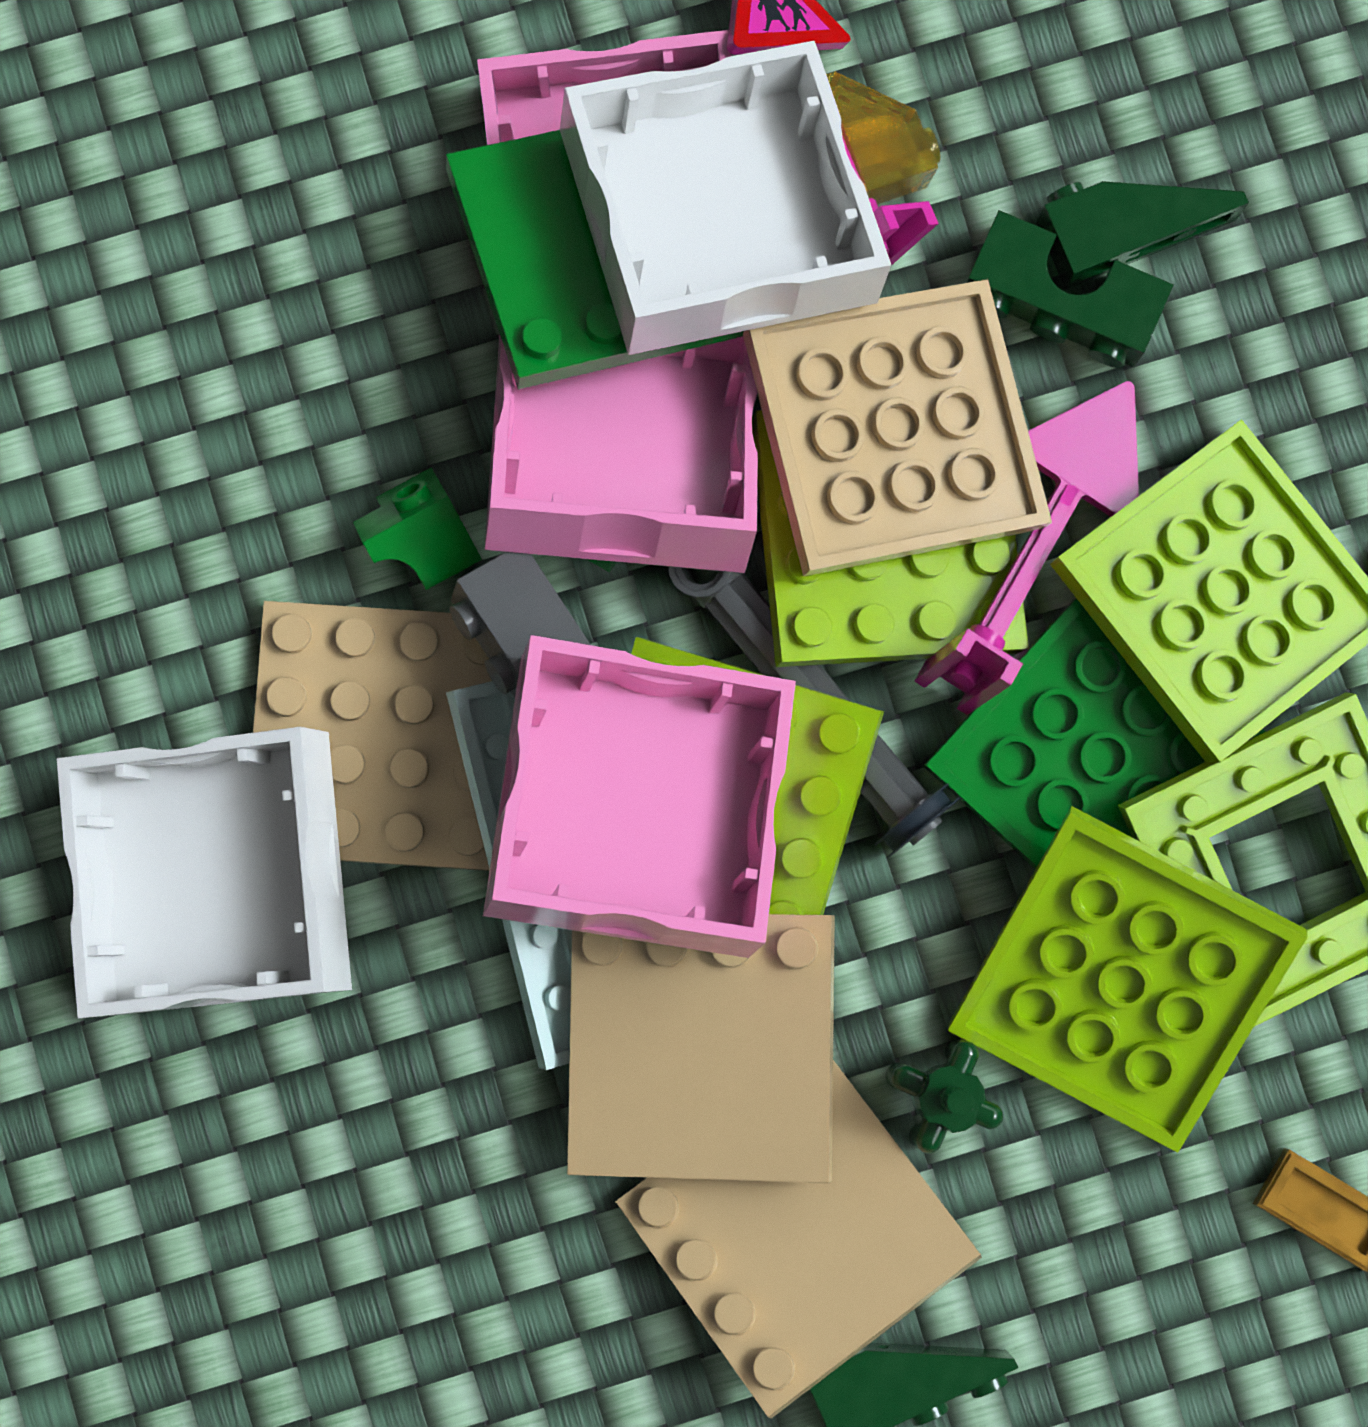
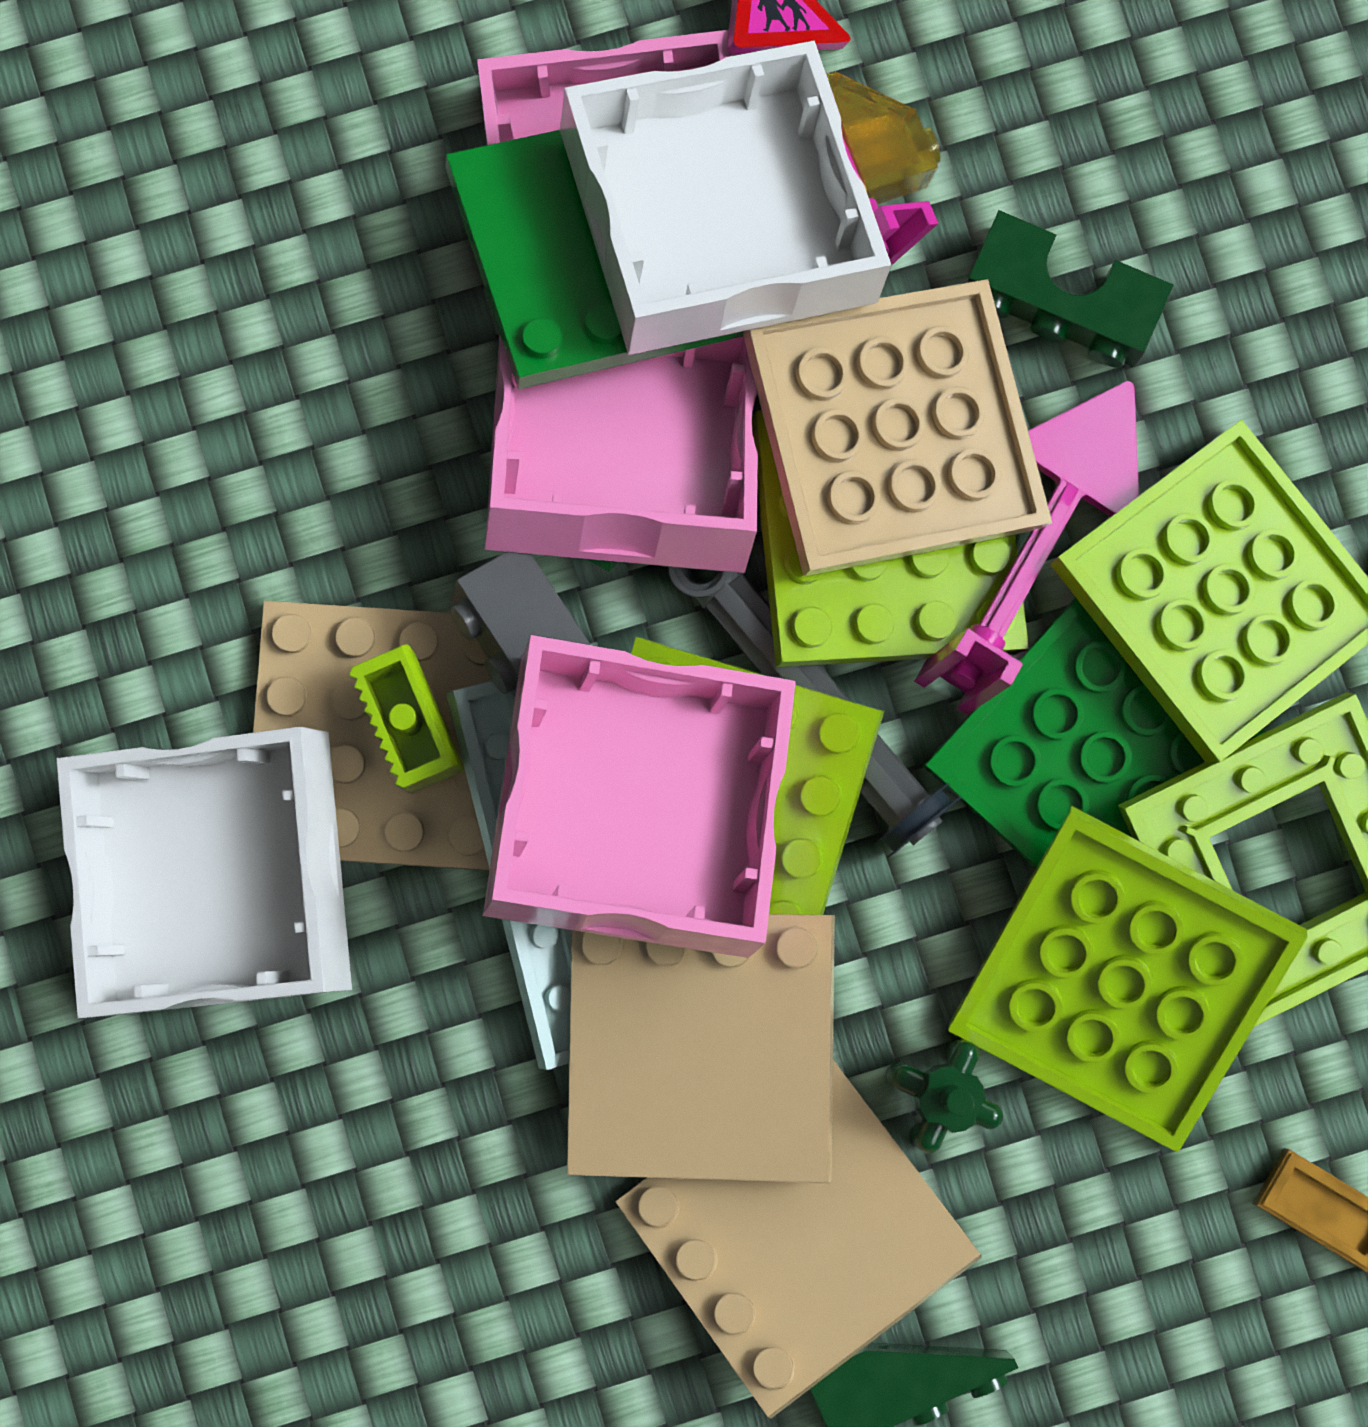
green brick [353,468,482,590] -> none
dark green slope [1036,181,1249,290] -> none
none -> lime brick [349,644,464,793]

